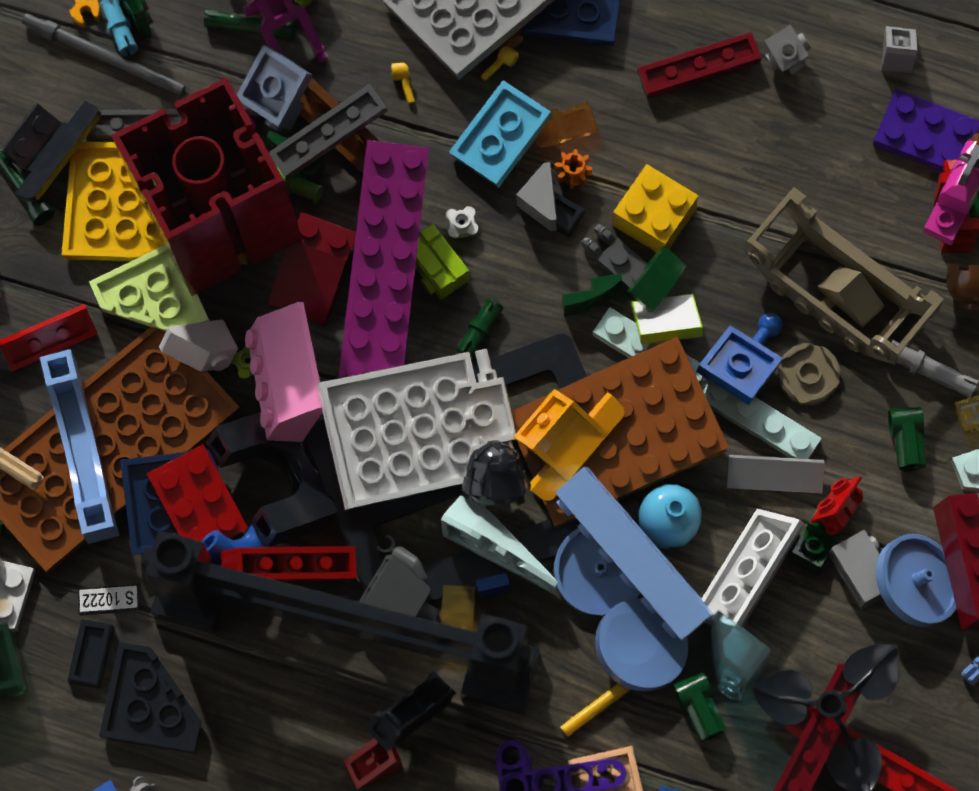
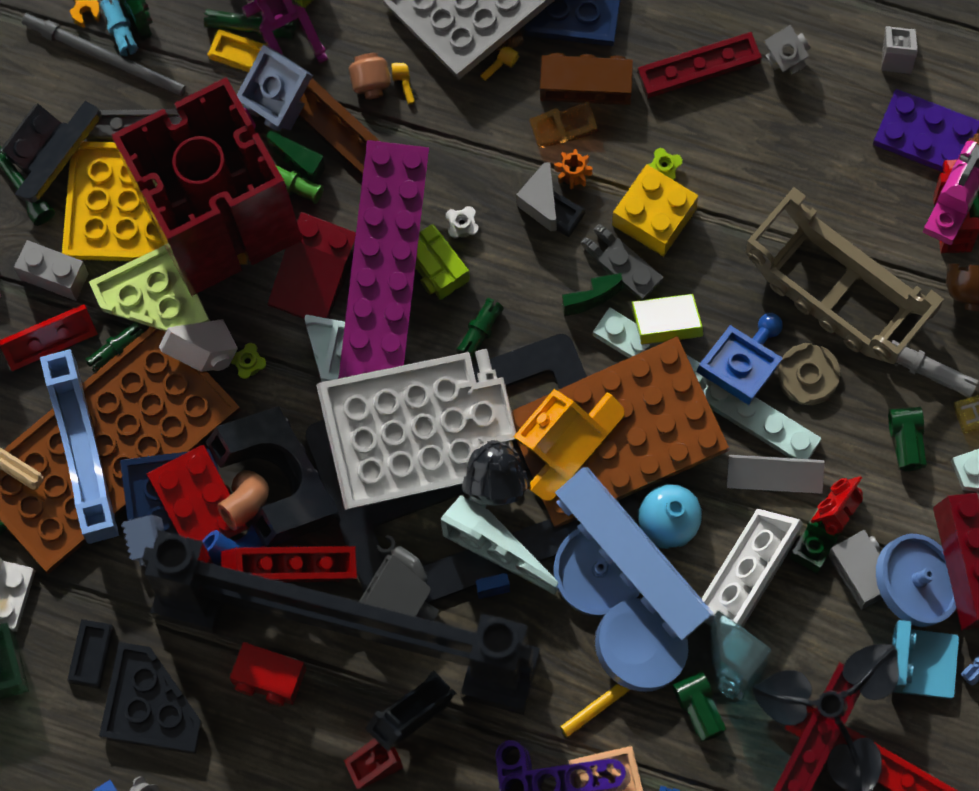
white sticker [78,584,139,613] -> none
bright pink slope [245,302,322,442] -> none
dark grey plate [269,83,388,180] -> none
clear yellow slope [441,585,476,631] -> none
medium azure plate [449,80,553,188] -> none
dark green slope [627,245,687,312] -> none
dark tan slope [817,266,884,328] -> none
none -> light grey brick [14,240,89,301]
none -> dark green pin [85,322,144,373]
none -> sand blue brick [122,515,165,567]
none -> yellow tile [207,29,267,72]
none -> nougat cylinder [217,470,269,531]
none -> red brick [230,642,306,706]
none -> light aqua wing [305,314,345,382]
none -> nougat head [349,53,391,99]
none -> reddish brown brick [540,53,633,105]
none -> lime plate [648,148,682,180]
none -> medium azure bracket [892,620,959,699]

